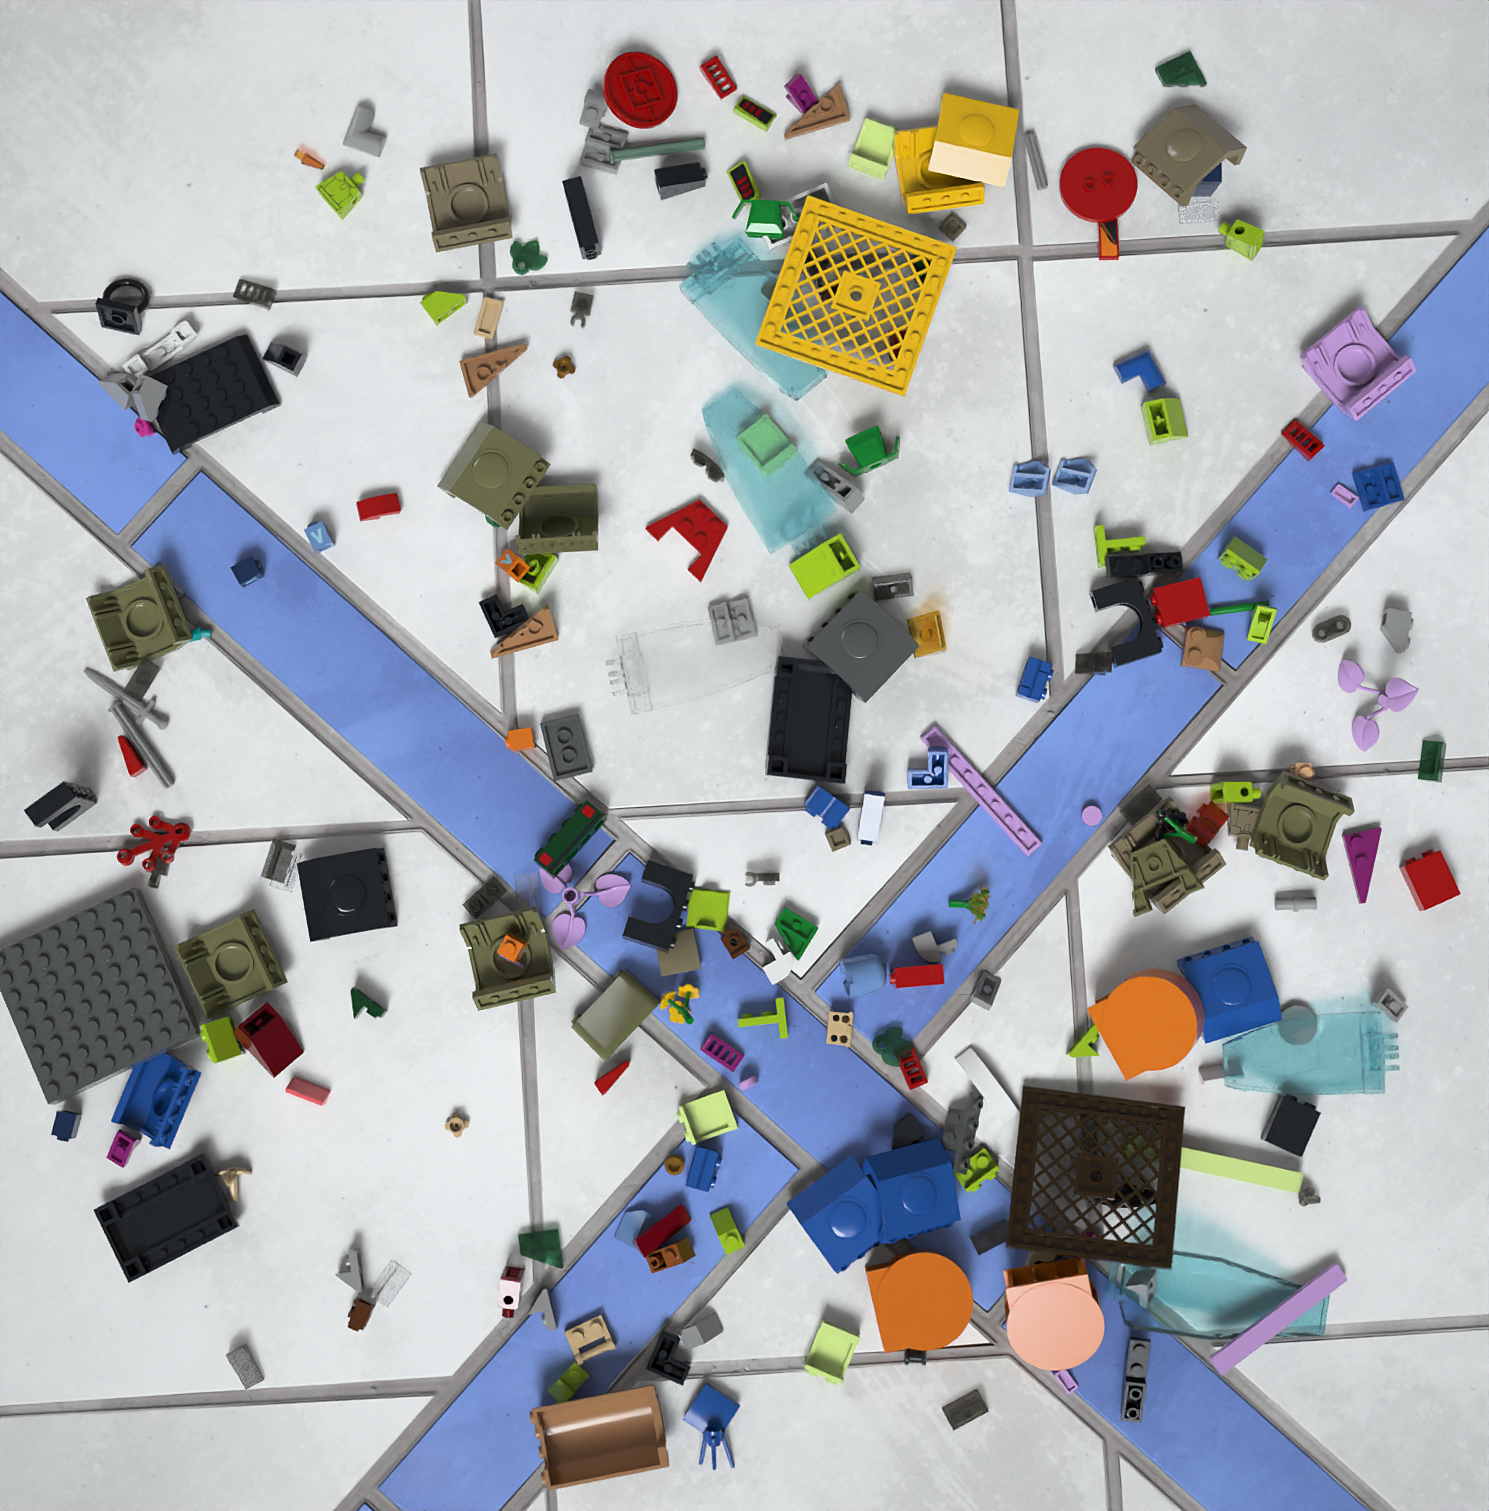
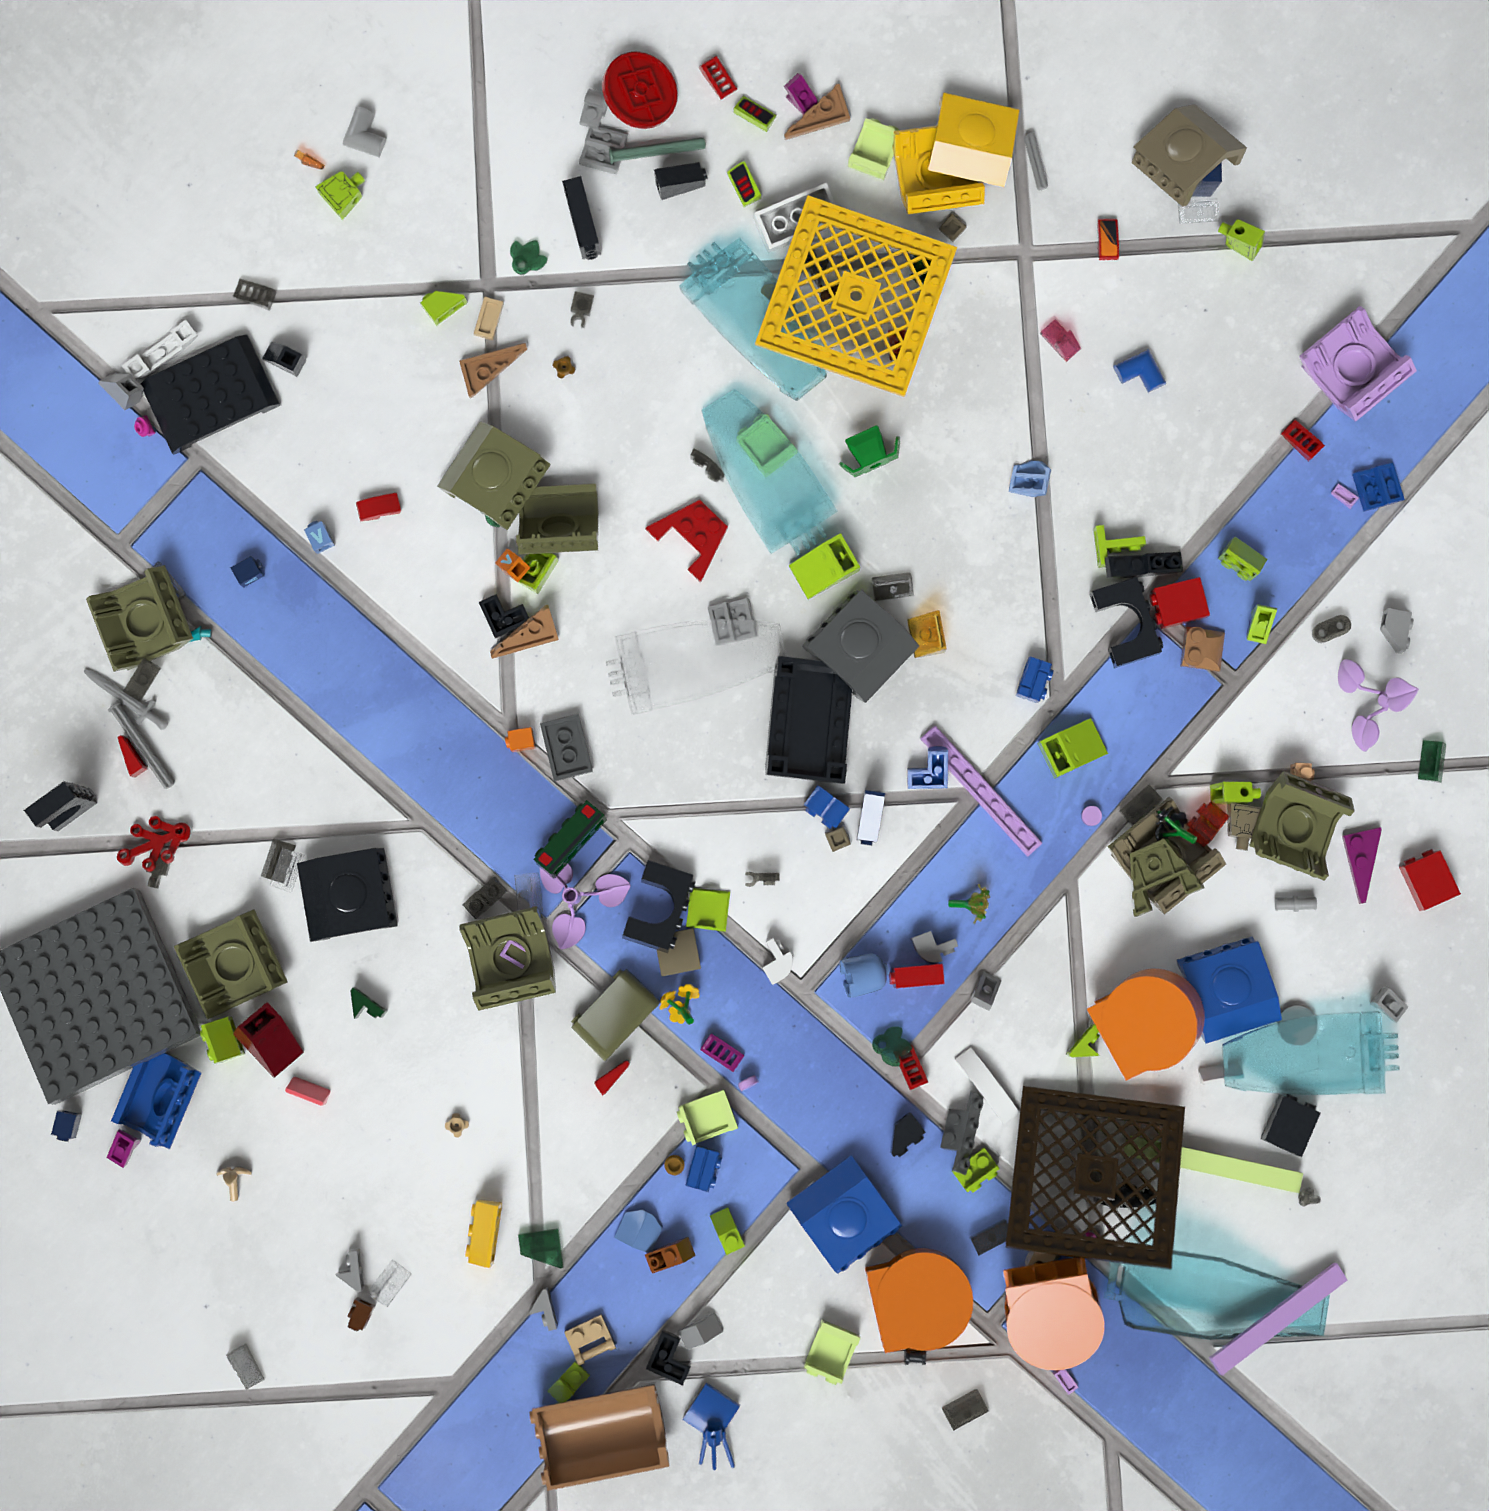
black slope [93,1153,240,1283] -> none
black tile [95,278,150,335] -> none
light grey slope [131,374,168,422] -> none
dark tan panel [420,153,513,252] -> none
orange brick [497,933,529,962] -> none
torso [498,1266,525,1318] -> none
dark red slope [632,1204,692,1258] -> none
reddish brown brick [721,927,750,959] -> none
green piece [732,200,799,239] -> none
lime bracket [737,998,788,1039] -> none
green wing [774,907,818,961] -> none
light grey slope [805,459,865,514] -> none
tan piece [826,1011,854,1048] -> none
blue panel [862,1138,961,1245] -> none
medium blue slope [1052,458,1097,495] -> none
red plate [1059,148,1138,223] -> none
clear smoke slope [1075,652,1112,675] -> none
black slope [1121,1337,1151,1423] -> none
light grey slope [1126,1269,1156,1309] -> none
lime slope [1141,398,1188,445] -> none
clear green wing [1155,51,1207,87] -> none
green bar [1209,600,1270,616] -> none
none -> yellow slope [465,1199,502,1268]
none -> lime slope [1037,718,1108,779]
none -> clear pink slope [1040,319,1081,362]

